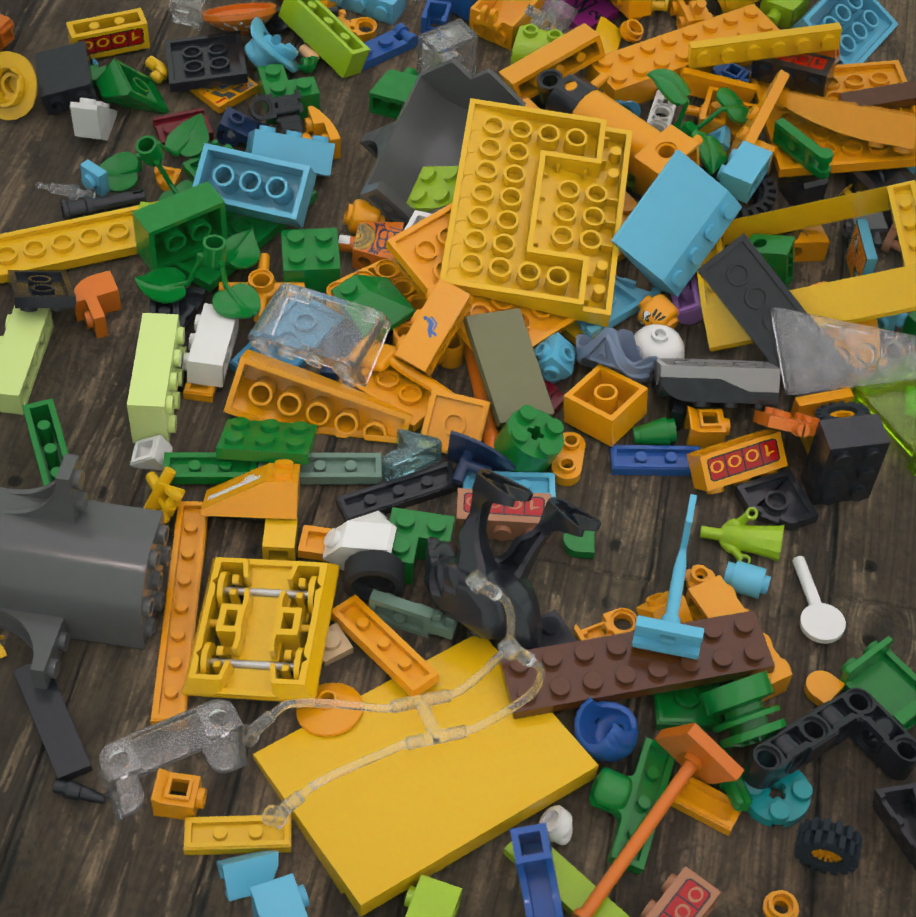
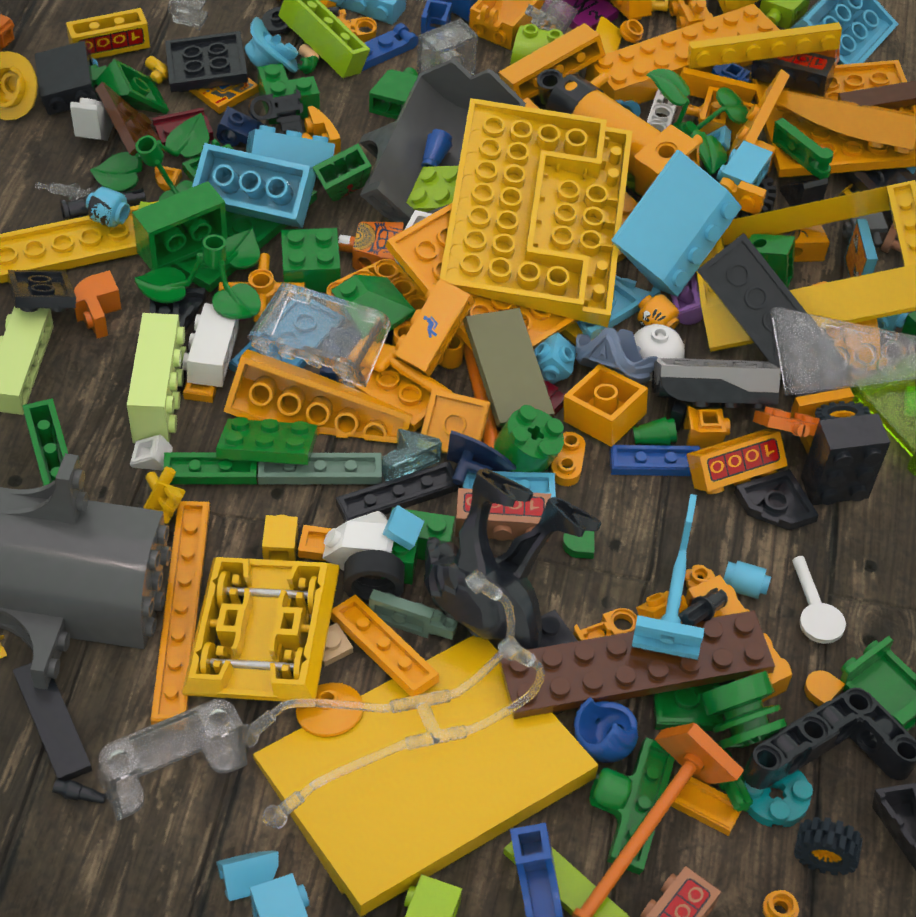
medium azure plate [80,159,110,197] -> none
light orange window [151,768,207,820] -> none
yellow tile [184,814,292,855] -> none
light orange slope [201,459,300,519] -> none
orange dish [202,2,277,36] -> none
light orange head [343,199,385,235] -> none
white tile [539,805,573,845] -> none
lime piece [700,507,785,564] -> none
none -> medium azure head [86,187,130,228]
none -> reddish brown wing [95,82,165,156]
none -> green torso [312,143,372,202]
none -> medium azure tile [383,505,424,550]
none -> blue cone [421,129,452,167]
none -> black axle [678,588,728,626]
none -> light orange plate [720,177,767,215]

